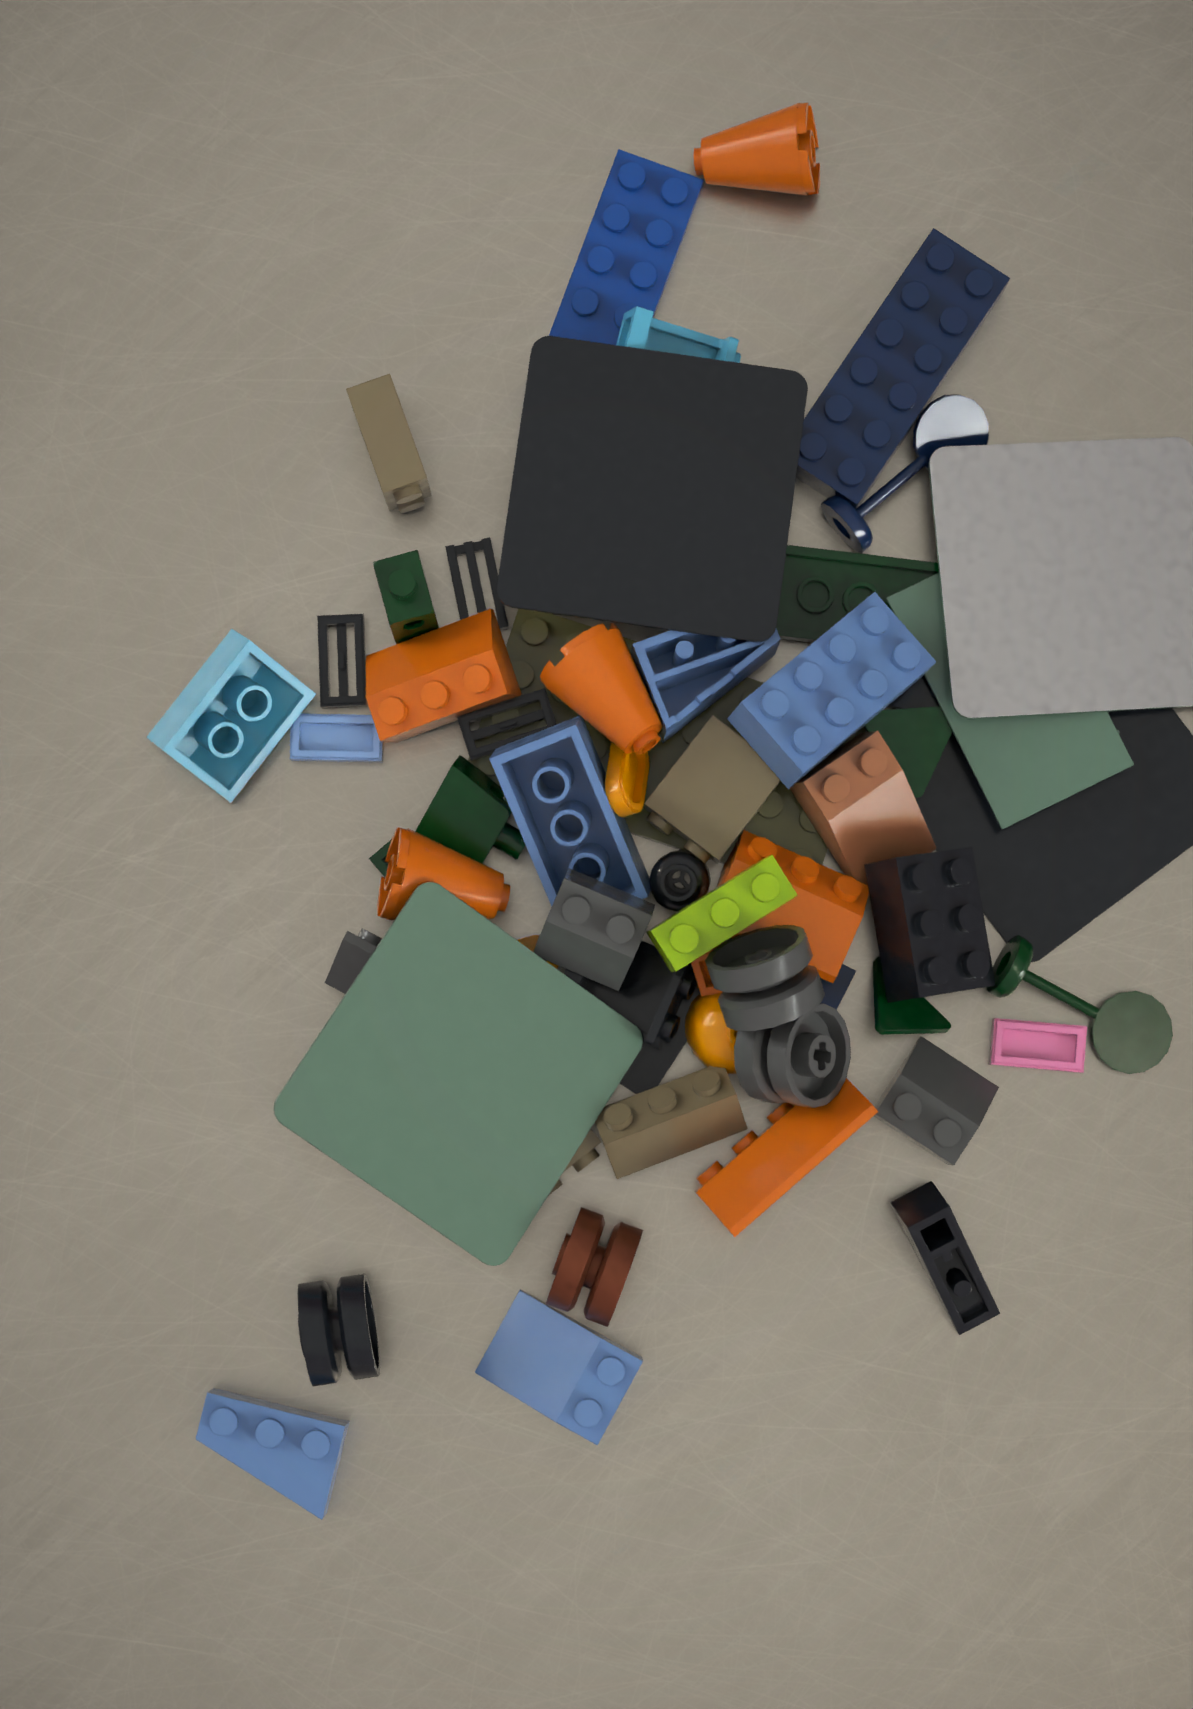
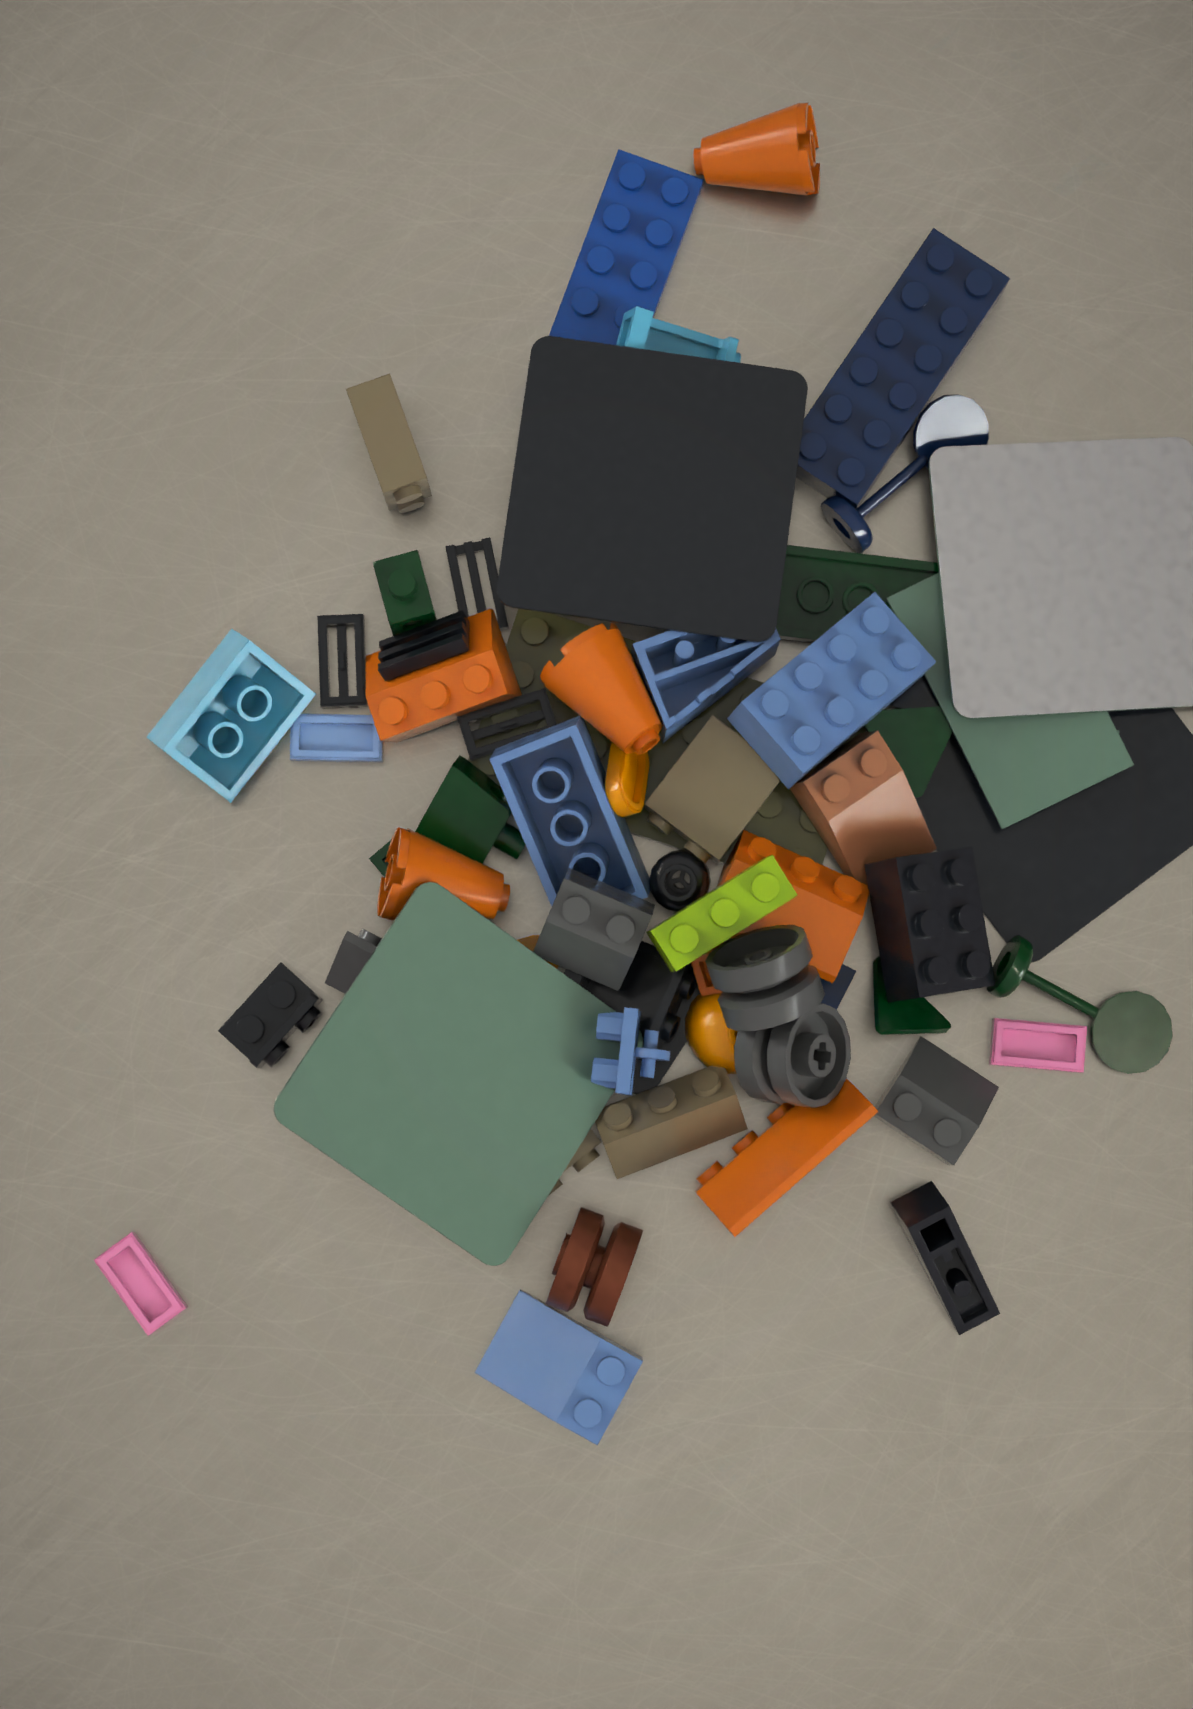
medium blue wedge [196,1388,350,1520] -> none
black wheel [297,1273,380,1386] -> none
none -> bright pink tile [94,1232,188,1336]
none -> black bracket [218,962,323,1069]
none -> black tile [378,610,470,681]
none -> medium blue hips [591,1007,671,1096]

